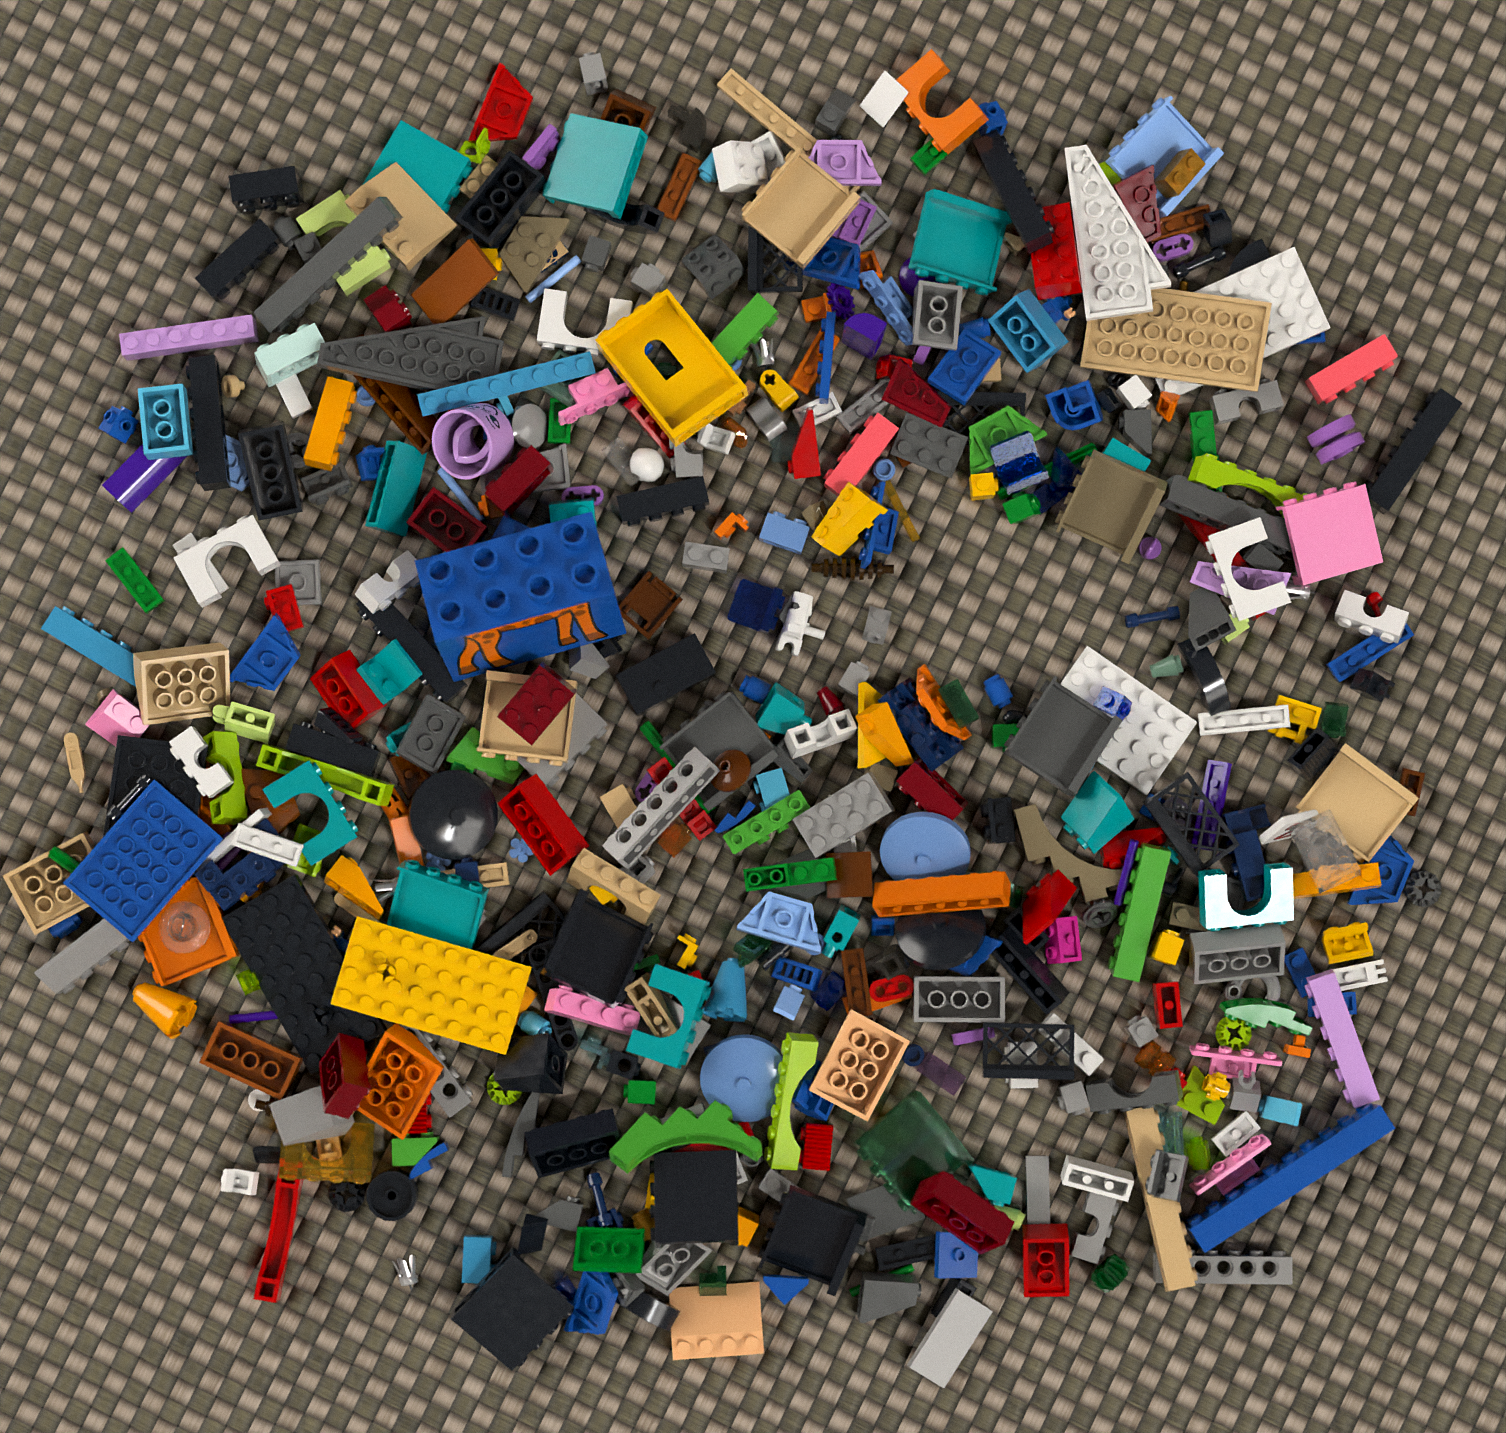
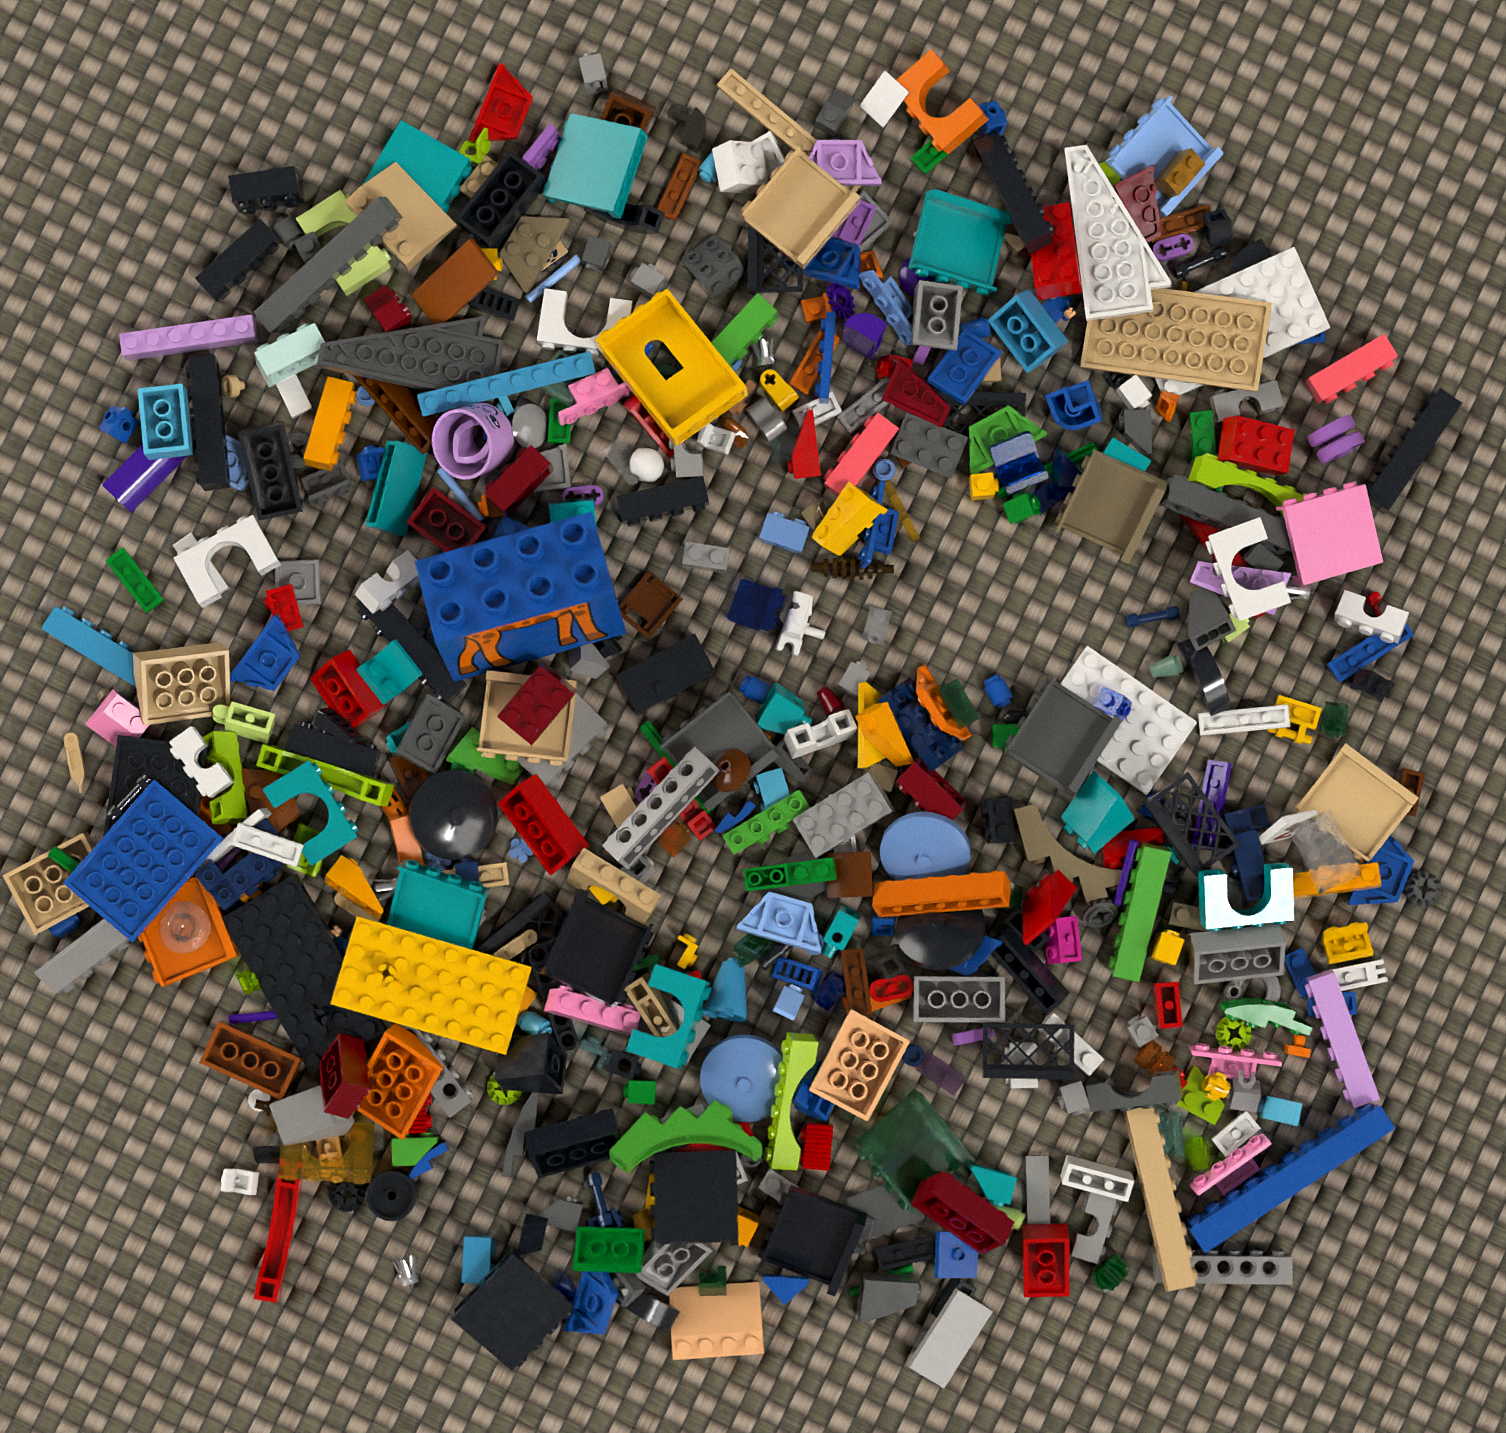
light orange cone [132,982,197,1039] -> none
orange bracket [714,512,749,540] -> none
black plate [1096,388,1123,413] -> none
medium lavender tile [1139,537,1161,560] -> none
dark grey bracket [1145,1149,1189,1202] -> none
black brick [1287,727,1338,782] -> none
none -> red brick [1217,415,1295,476]

